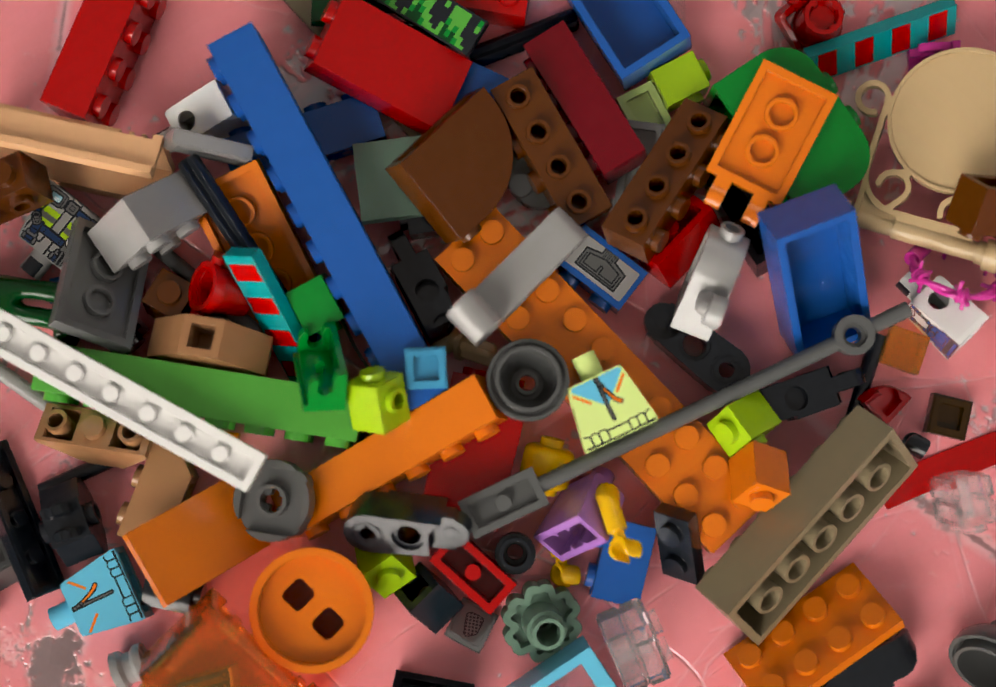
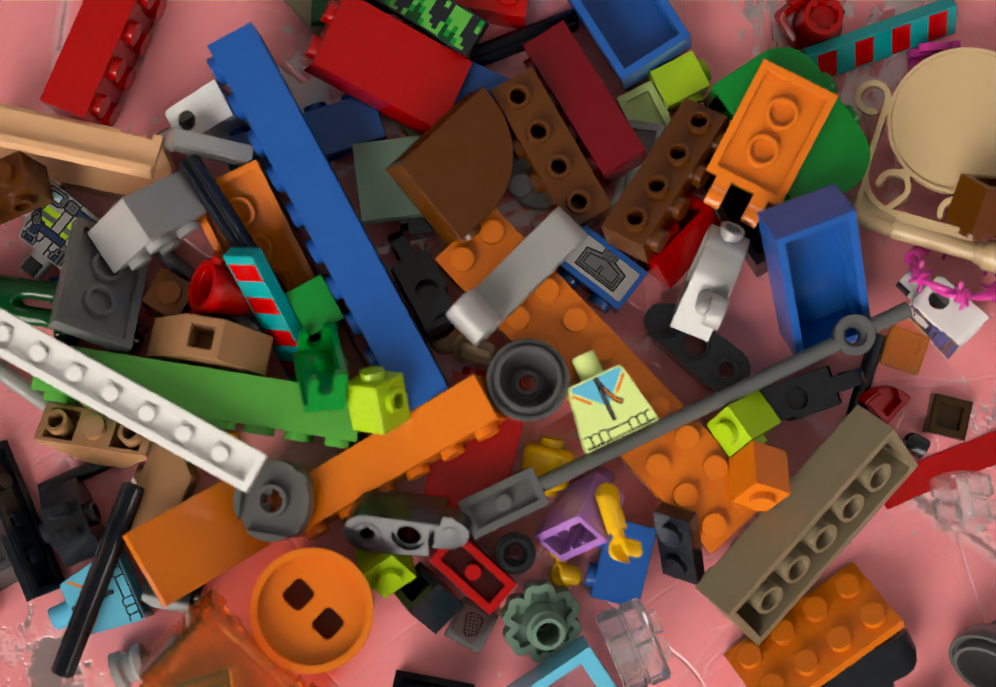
dark azure tile [404,346,448,390] -> none
none -> black axle [51,482,144,678]

